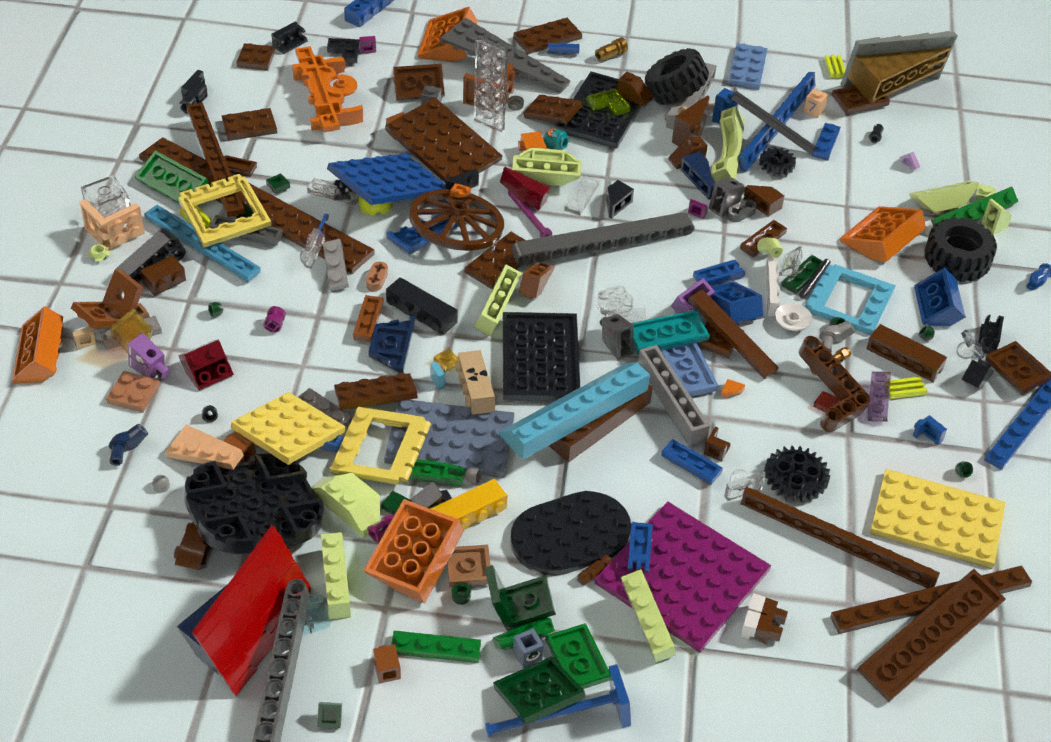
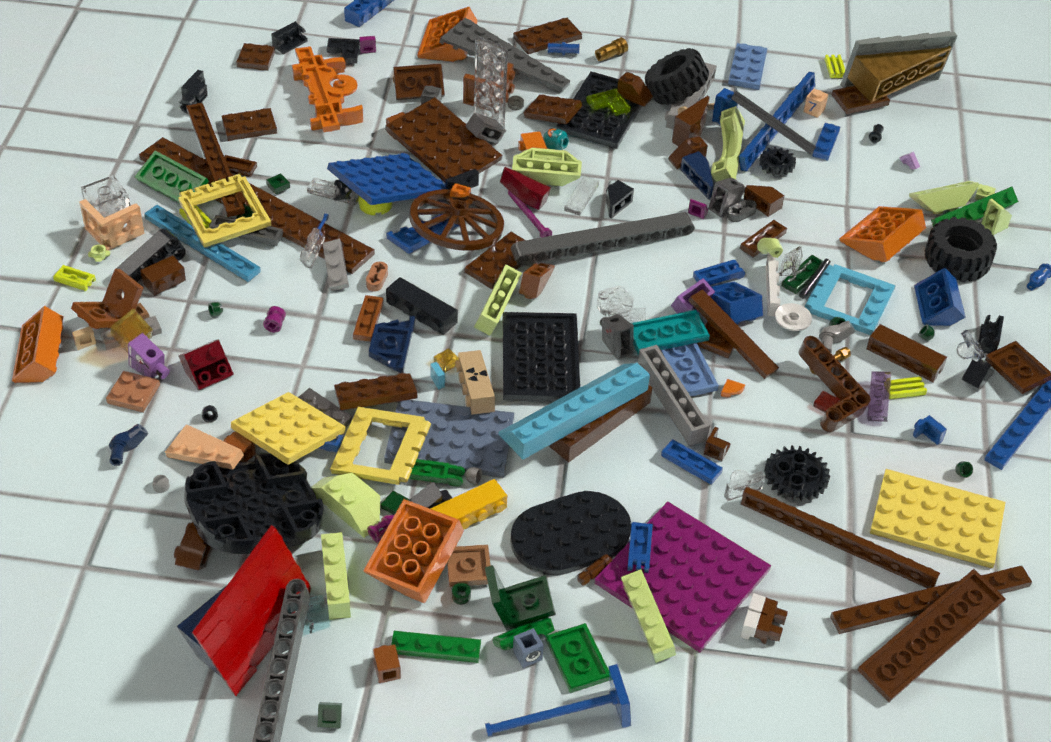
dark green plate [493,656,586,726] -> none
none -> neon yellow tile [53,265,96,291]
none -> flat silver brick [466,112,507,144]

